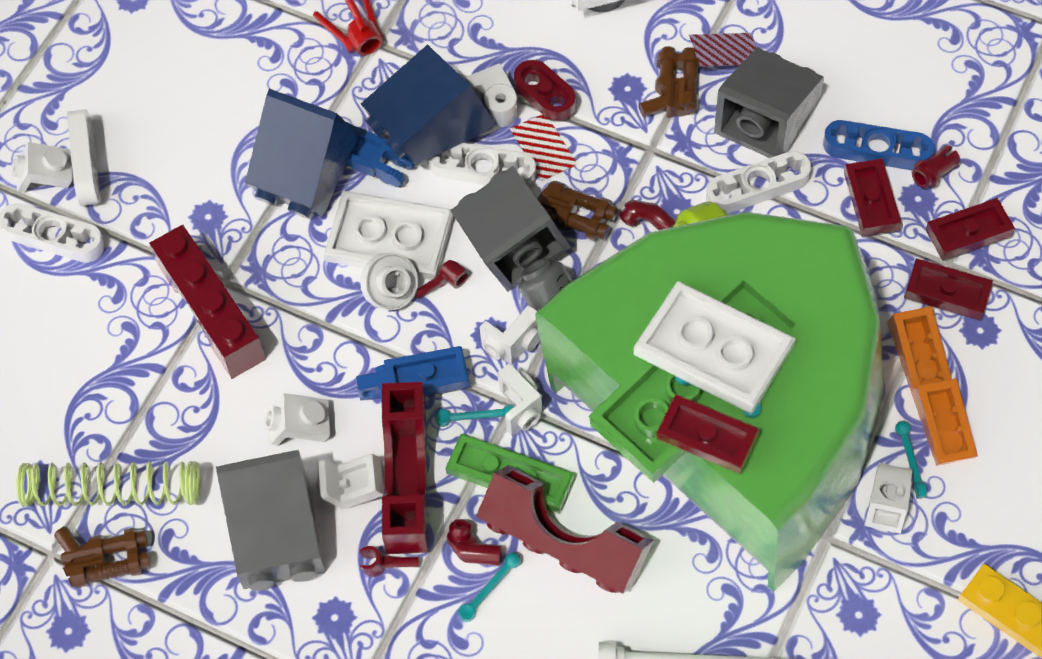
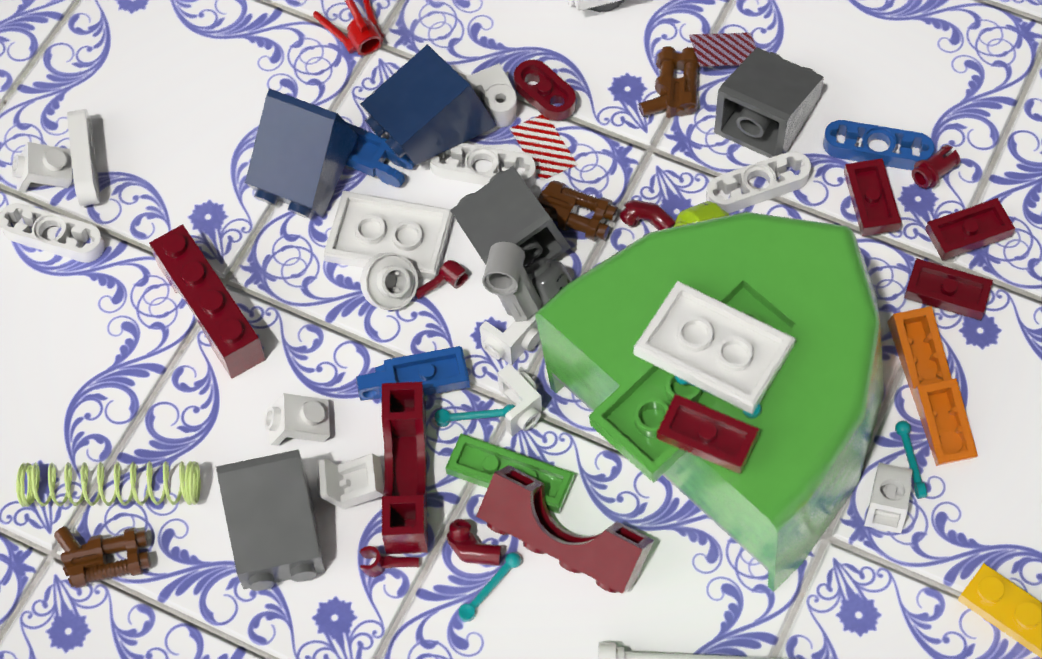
none -> light grey piece [482,242,542,322]

